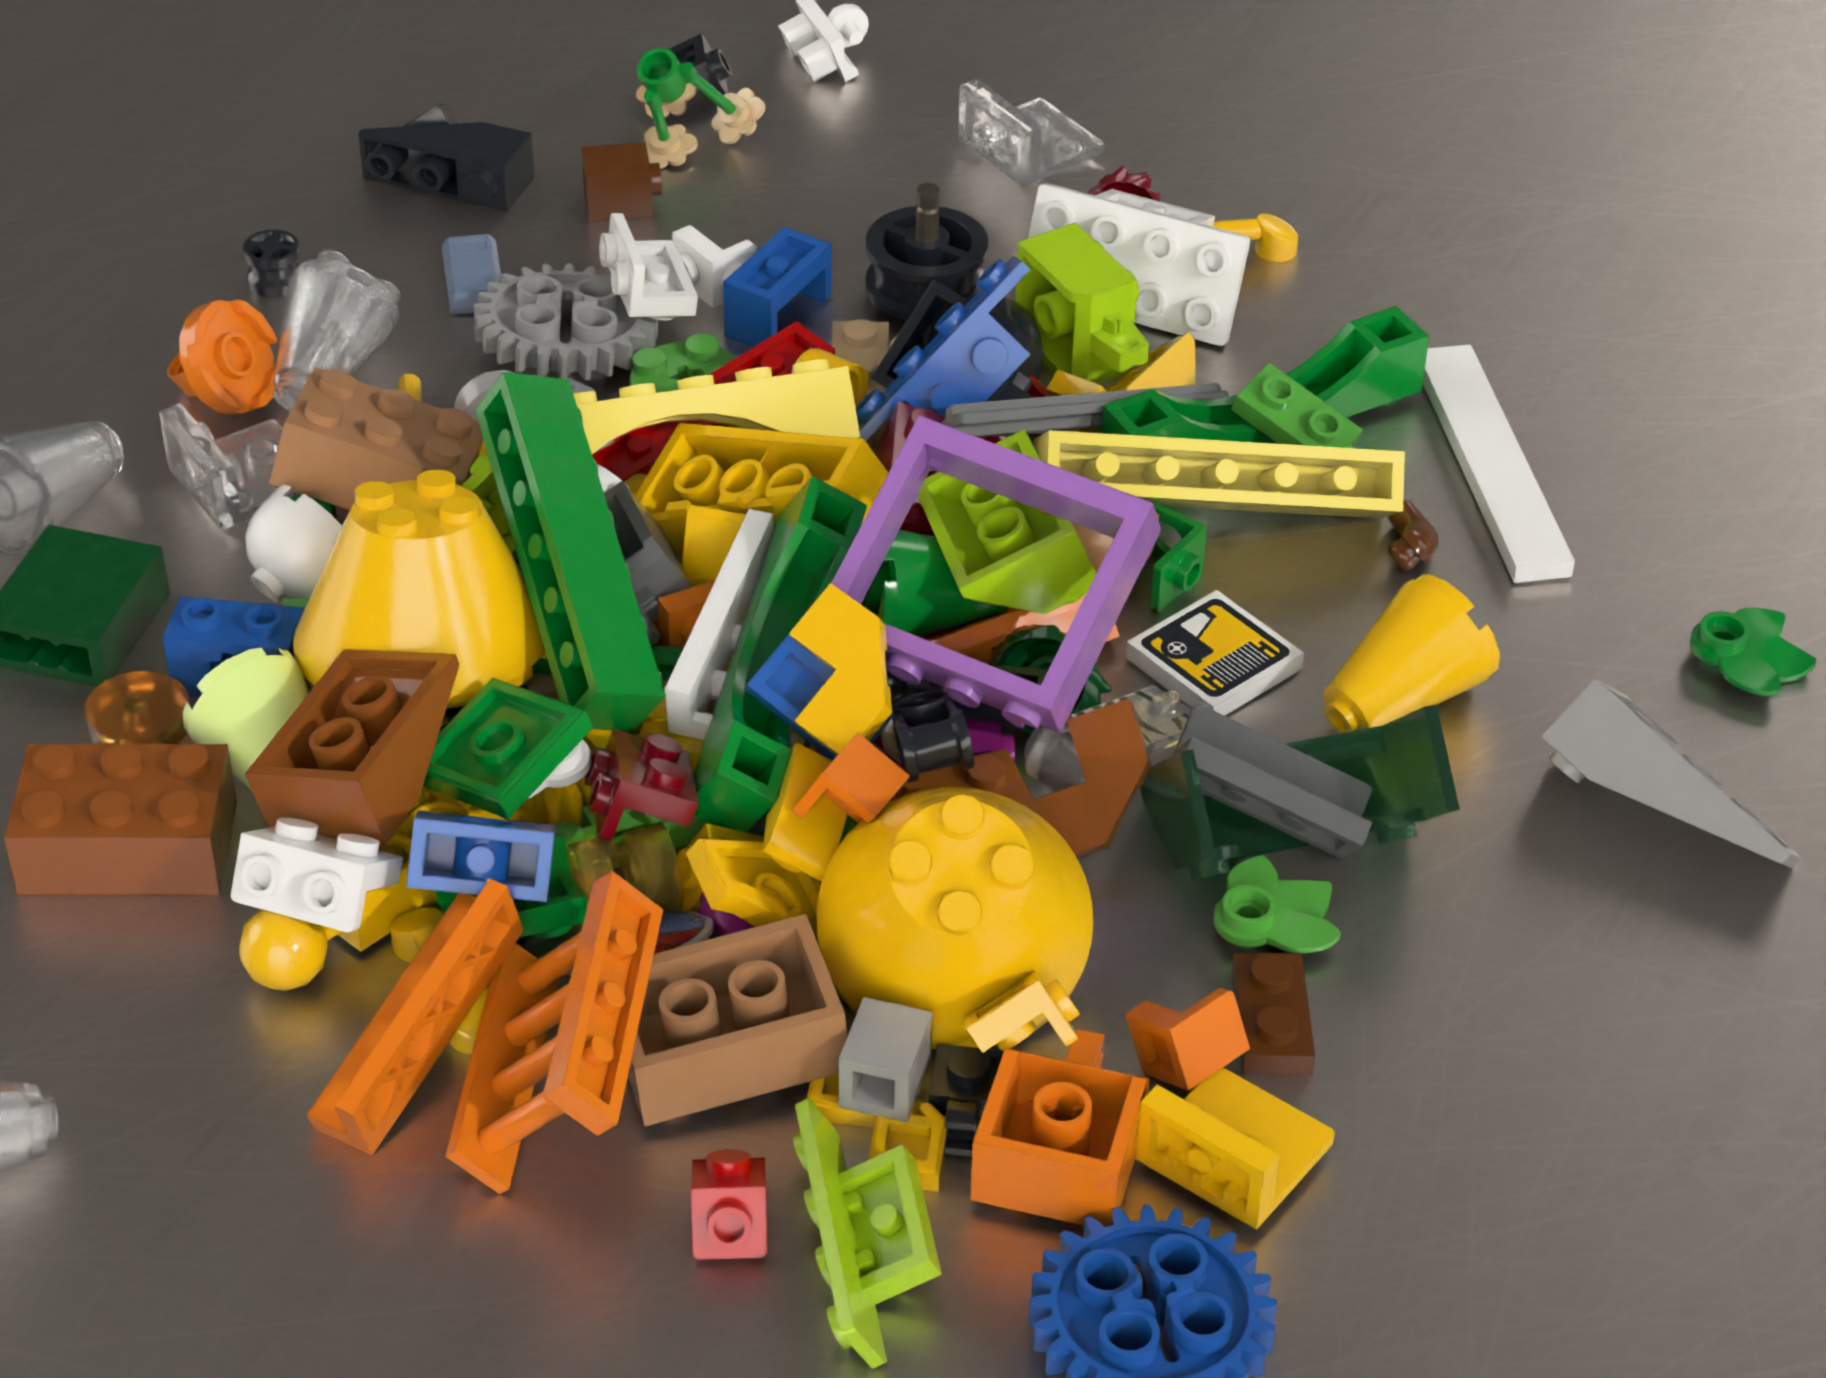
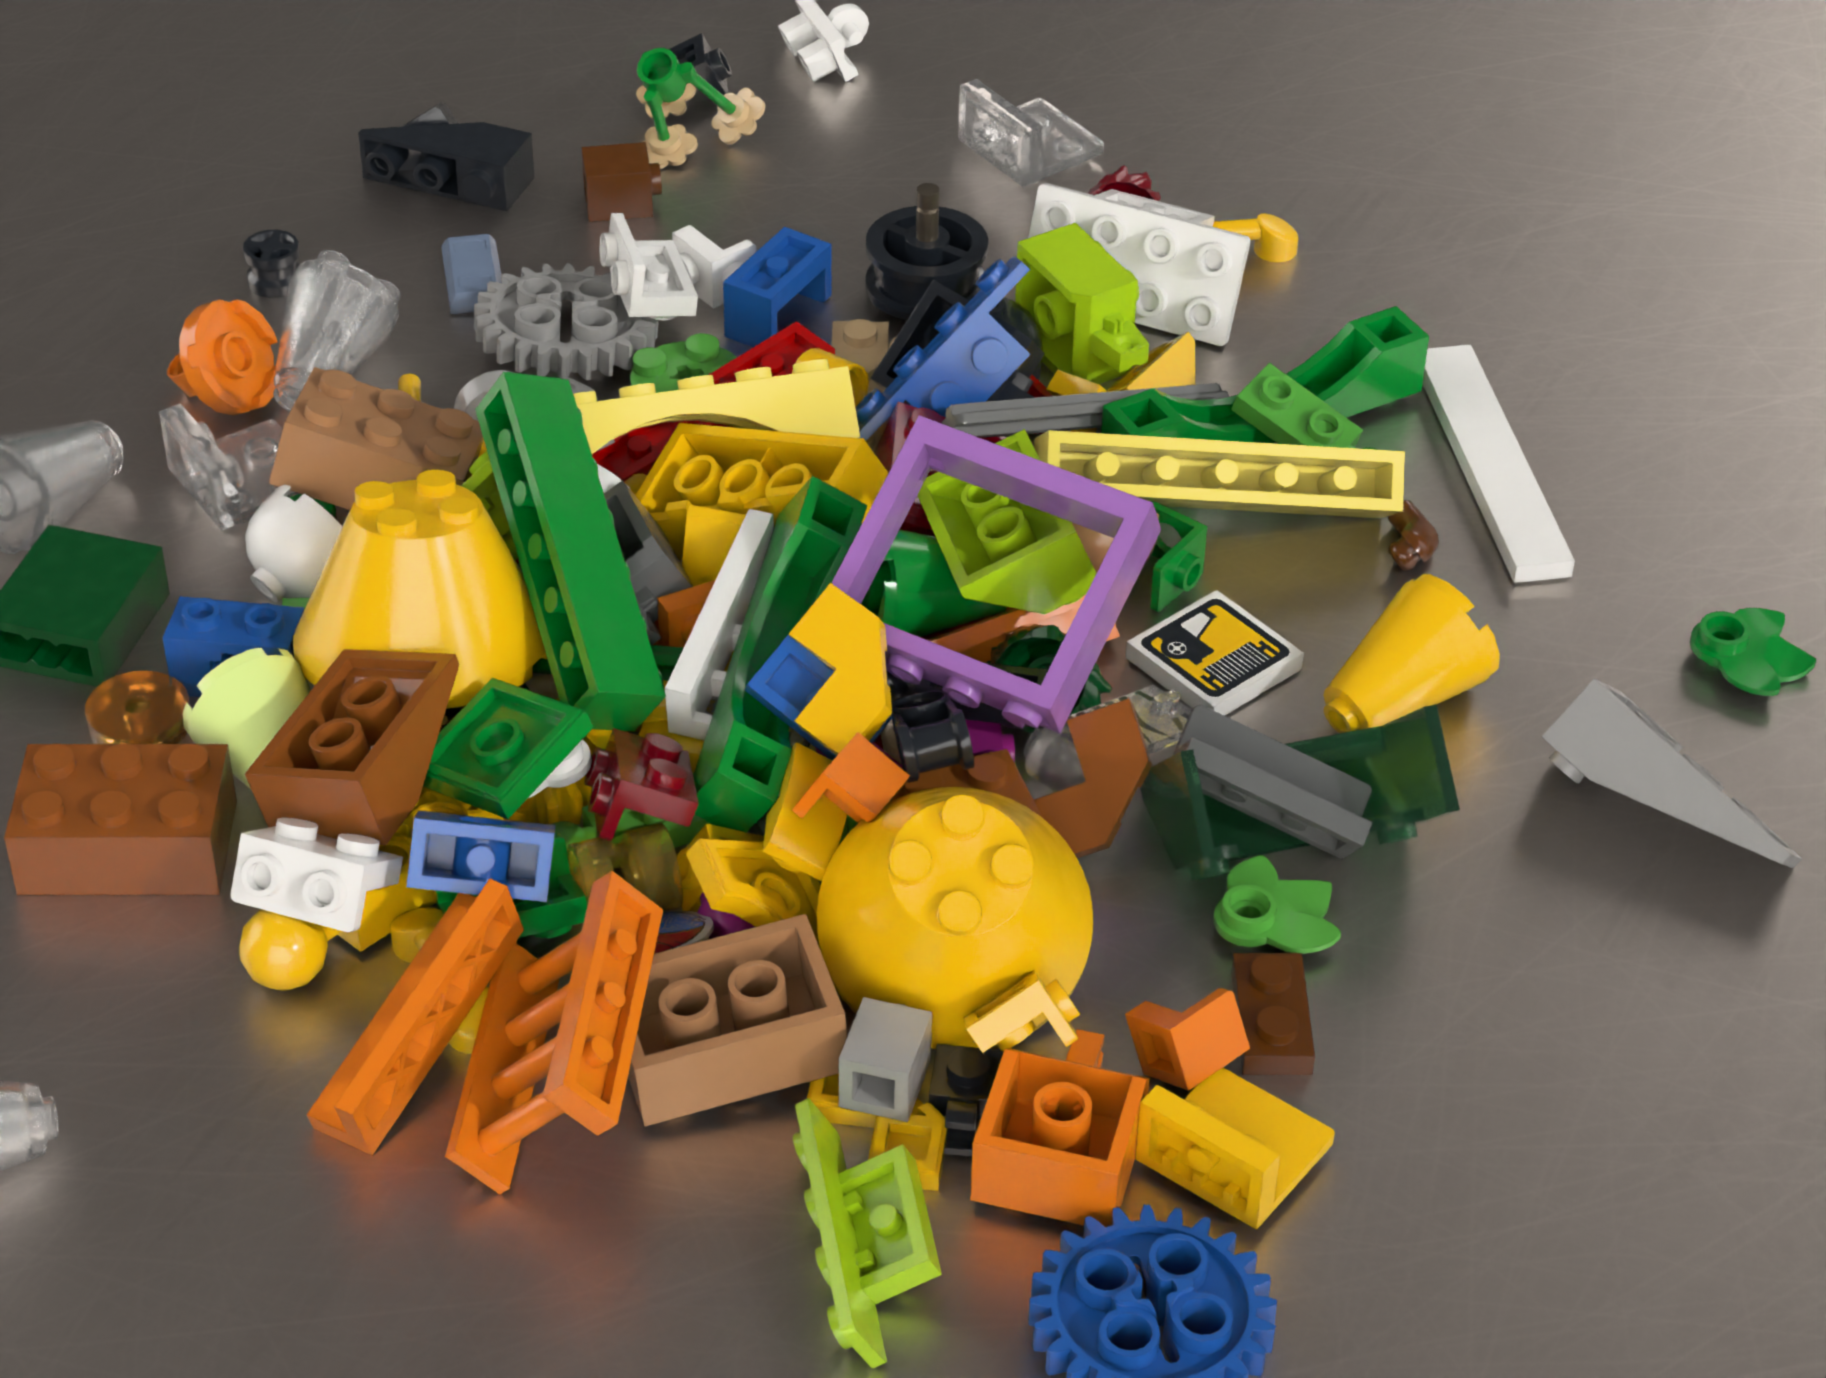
bracket [691,1149,767,1259] -> none

